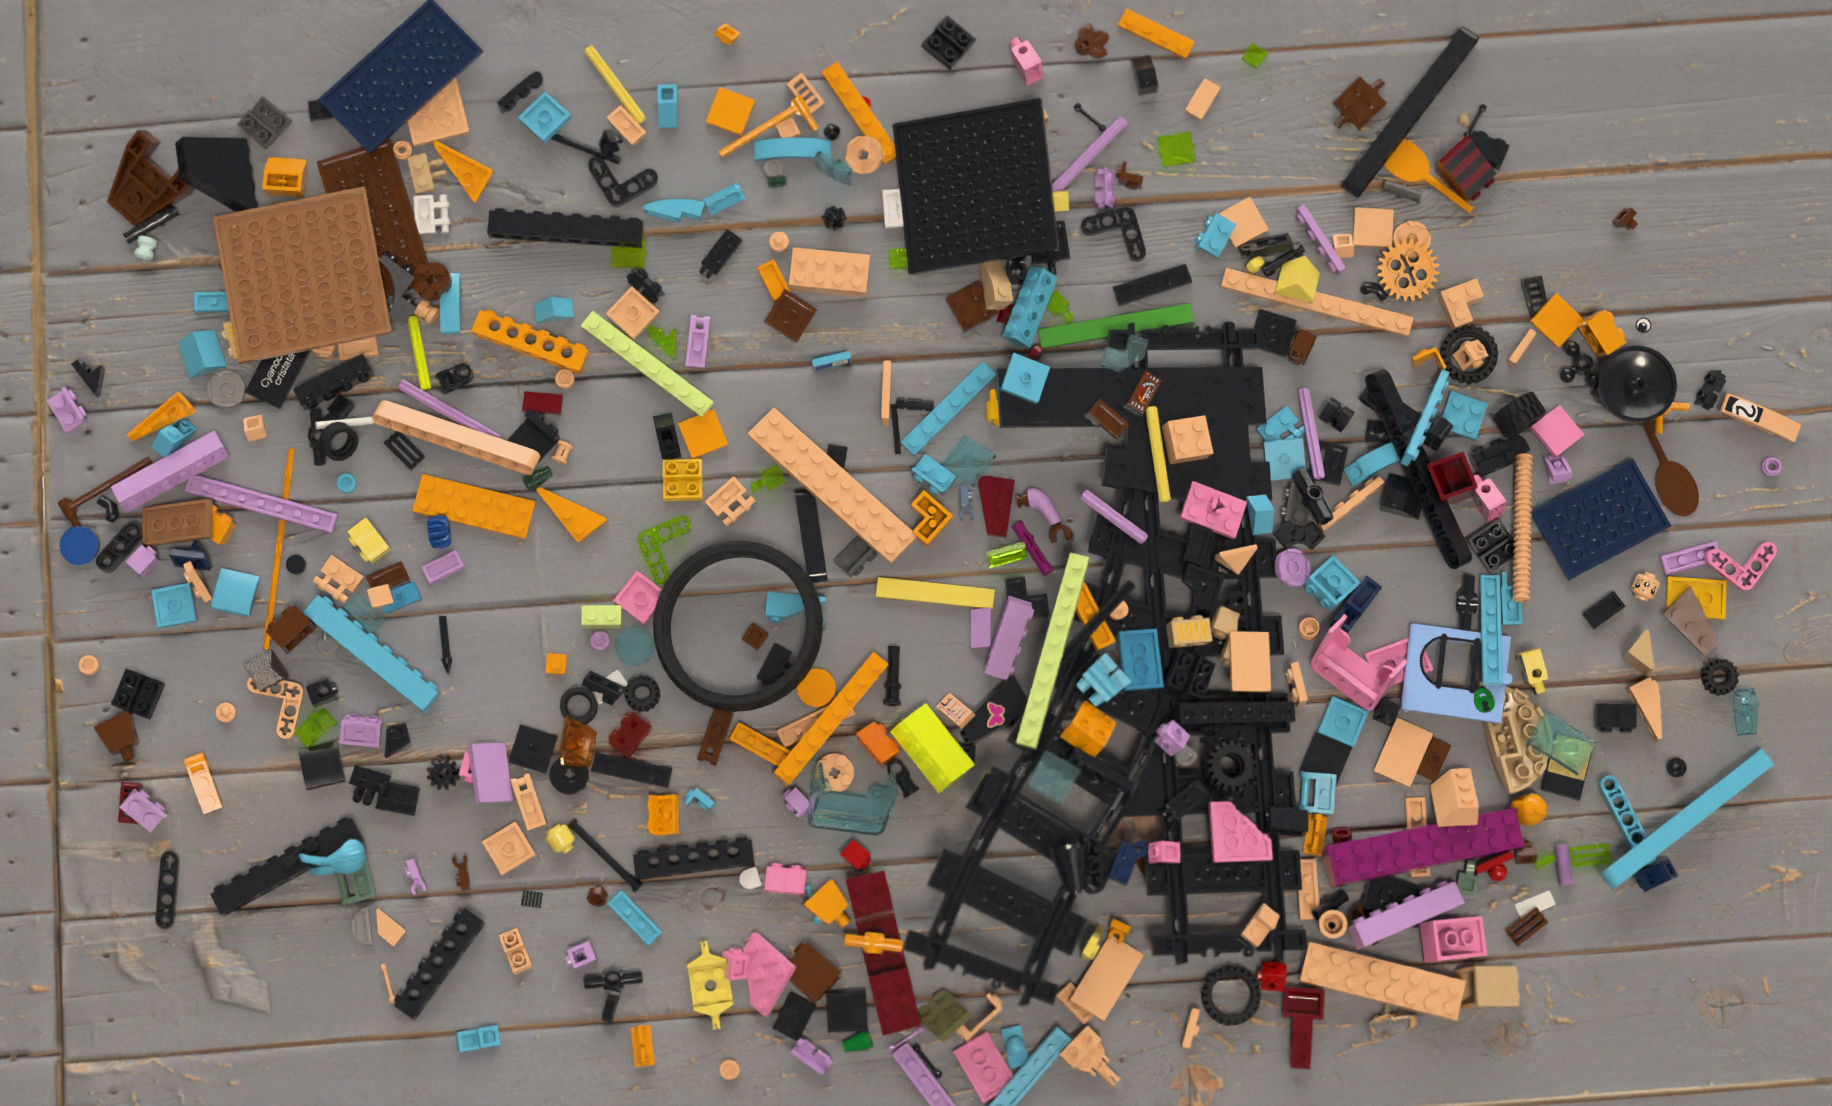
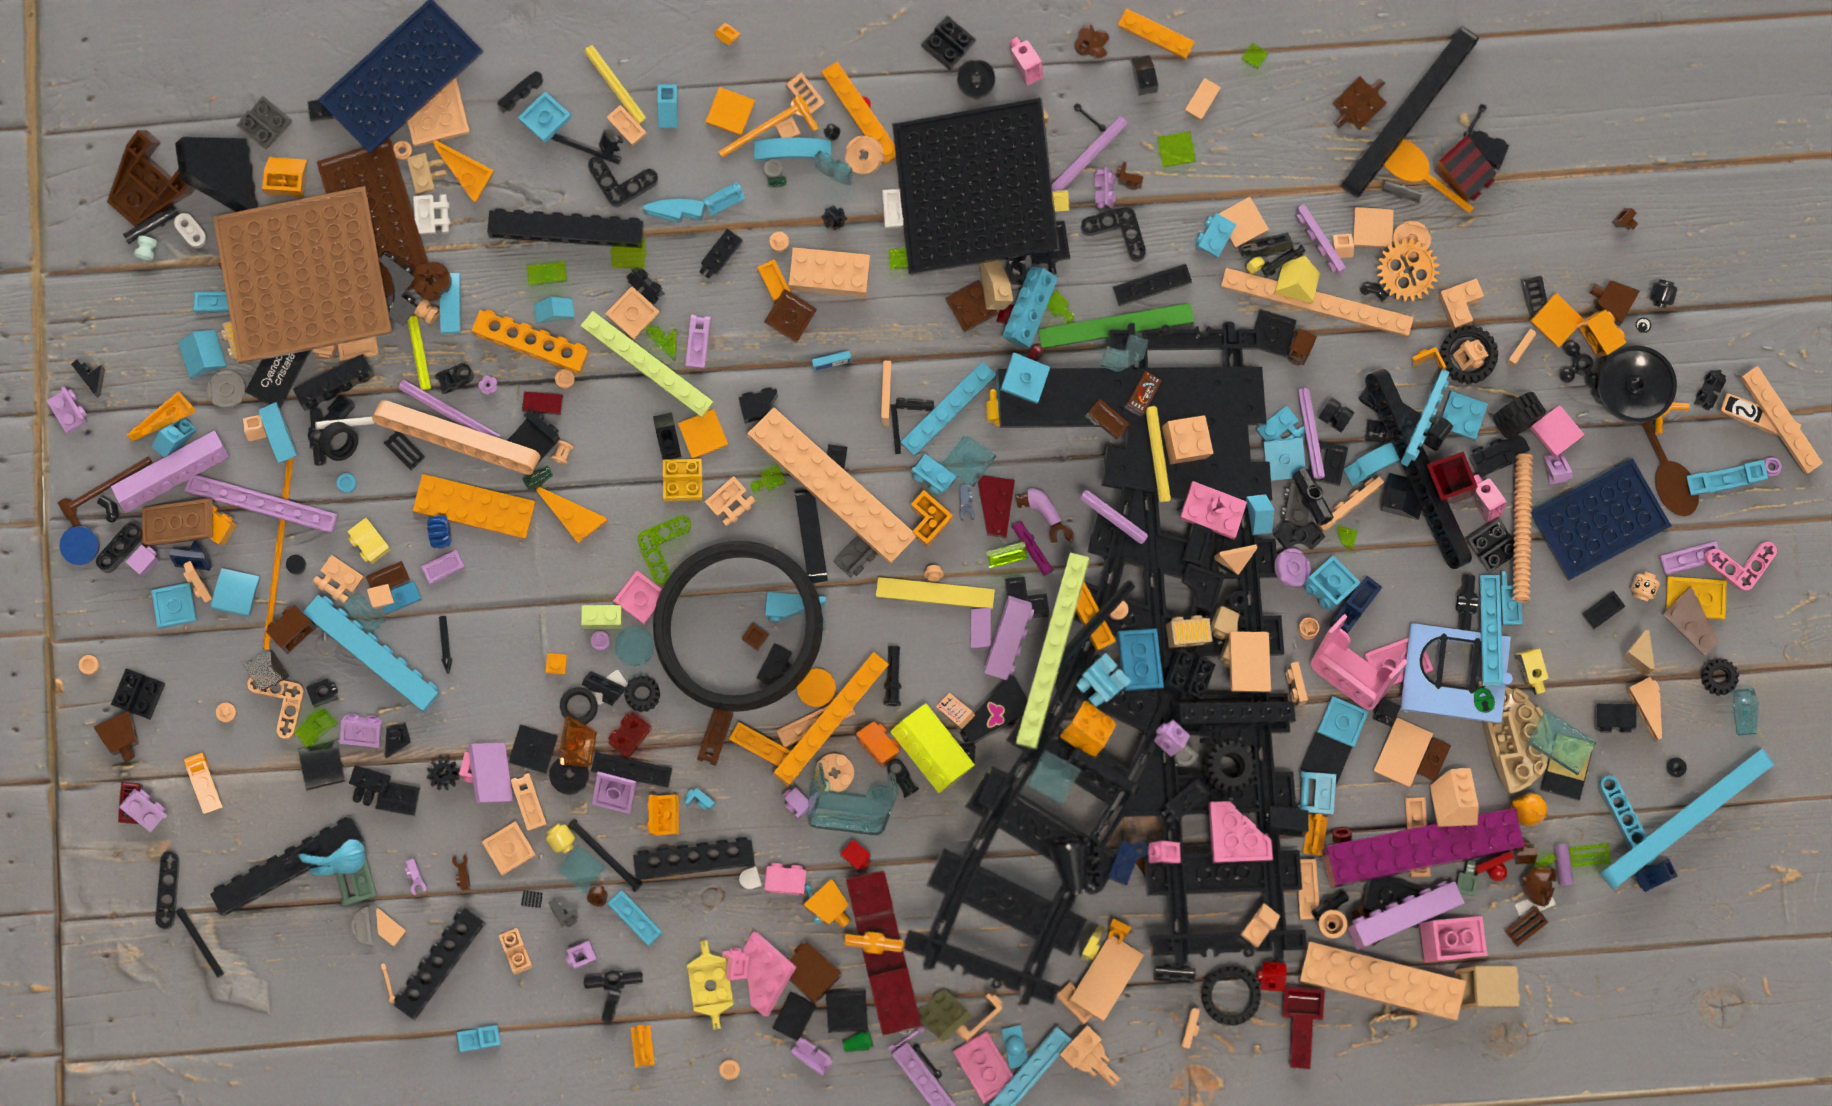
none -> white plate [174,213,207,248]
none -> black bar [176,907,224,978]
none -> medium azure slope [259,402,299,463]
none -> lavender plate [478,376,497,395]
none -> clear neon green plate [526,261,567,286]
none -> dark grey bracket [548,898,579,928]
none -> clear light blue piece [558,845,605,892]
none -> lavender slope [592,772,638,814]
none -> black slope [739,387,778,424]
none -> light nougat plate [924,565,944,582]
none -> black plate [957,60,996,99]
none -> black plate [1154,964,1196,984]
none -> clear neon green tile [1337,526,1358,550]
none -> reddish brown cylinder [1521,867,1557,907]
none -> reddish brown torso [1589,281,1640,327]
none -> black head [1650,279,1678,308]
none -> medium azure slope [1687,460,1768,496]
none -> light nougat plate [1740,366,1823,475]

